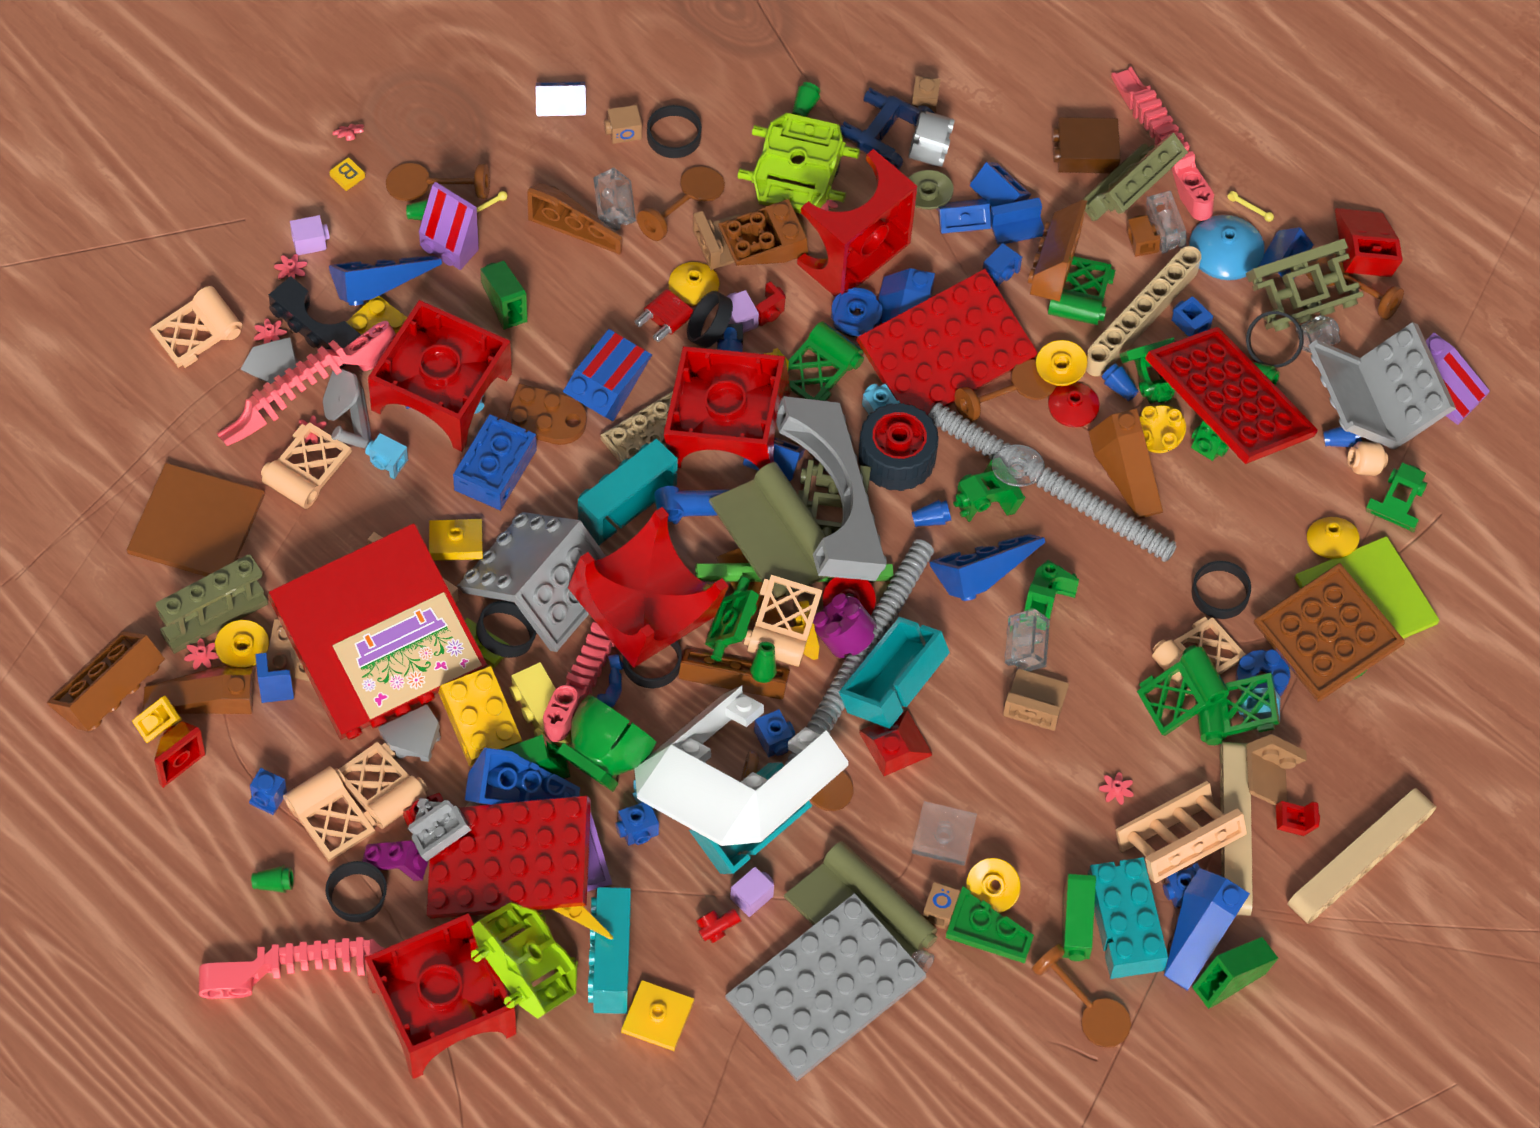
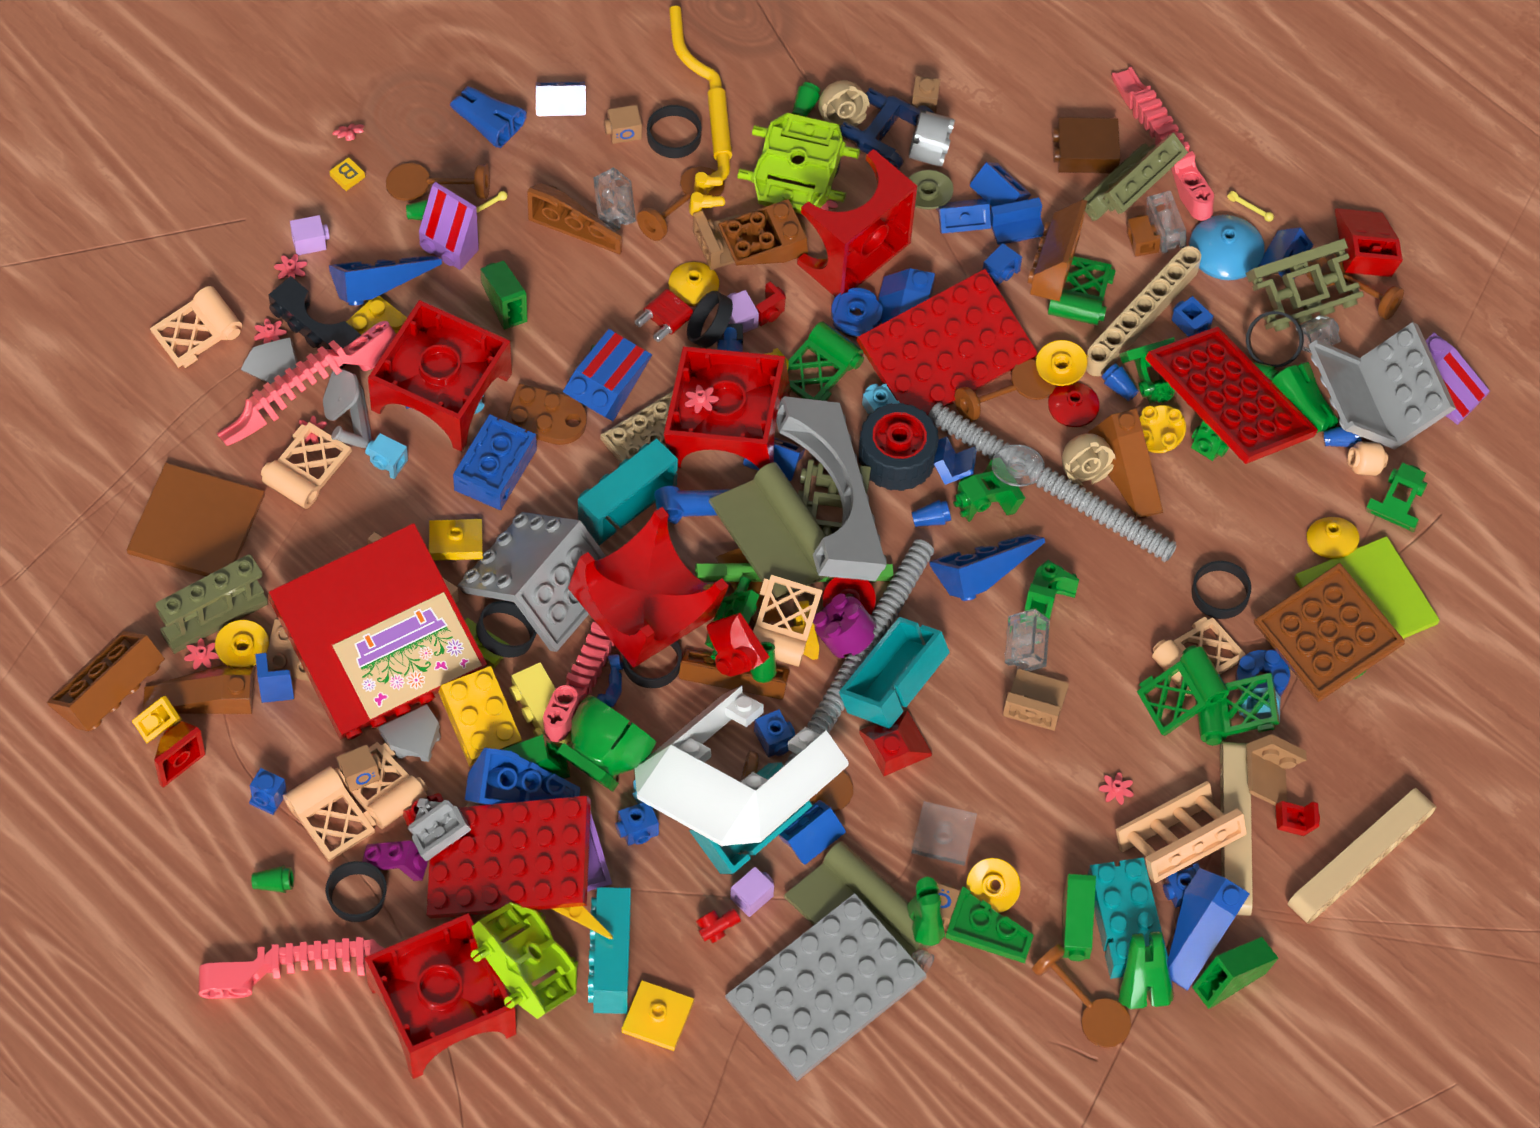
none -> medium nougat brick [336,745,382,792]
none -> blue piece [450,86,527,148]
none -> yellow piece [669,6,732,216]
none -> coral plant [685,385,719,413]
none -> red slope [706,613,769,677]
none -> blue panel [779,800,846,865]
none -> tan cylinder [818,80,870,127]
none -> green piece [907,877,945,946]
none -> blue panel [934,437,977,485]
none -> tan cylinder [1062,433,1115,485]
none -> green piece [1119,931,1174,1009]
none -> green piece [1271,362,1338,433]

